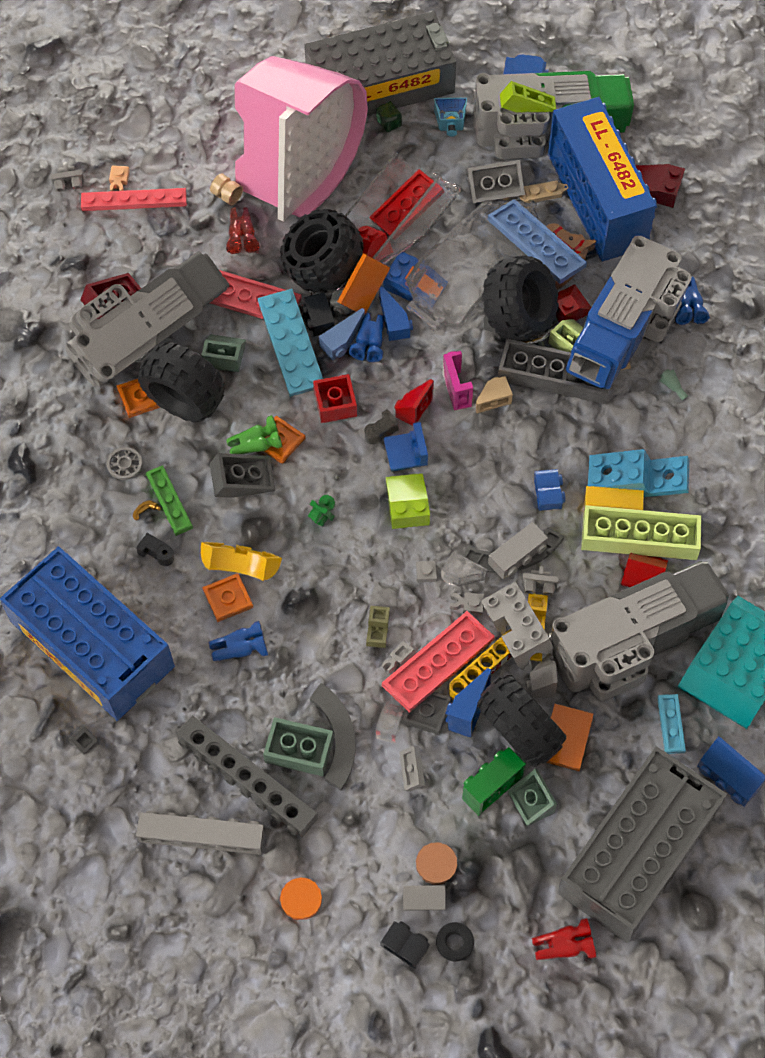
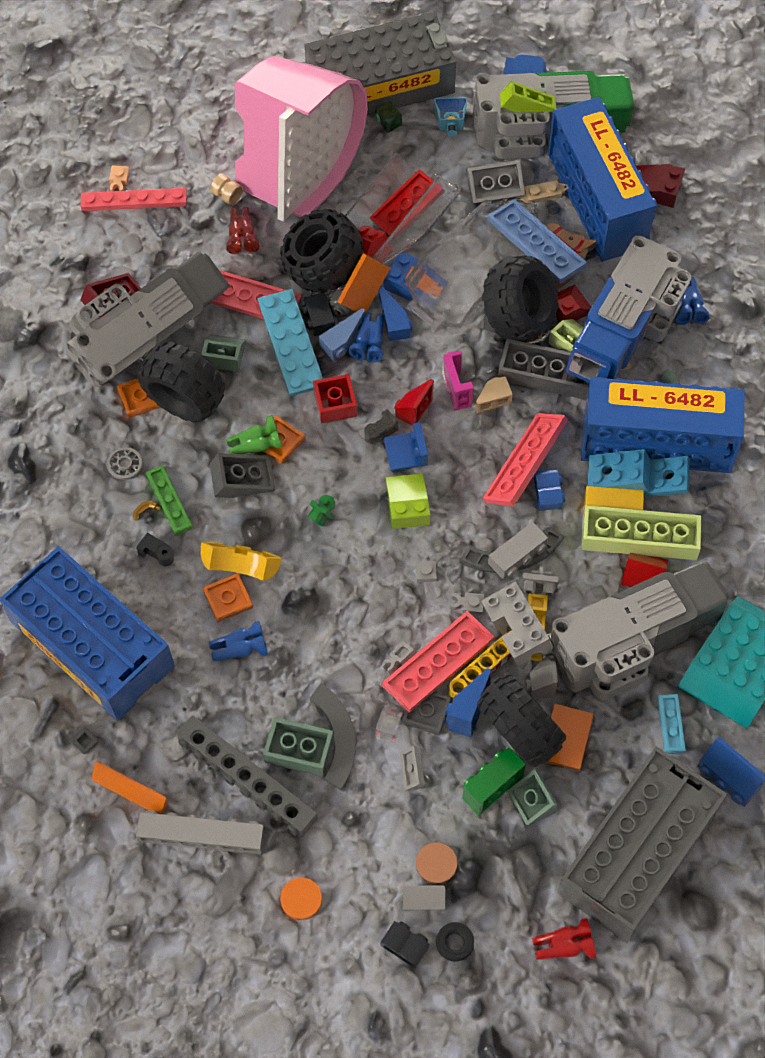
light grey hips [50,162,84,192] -> none
olive slope [366,606,390,648] -> none
clear slope [441,551,487,586] -> none
none -> orange slope [92,761,169,815]
none -> coral plate [483,413,568,507]
none -> blue piece [581,377,745,473]

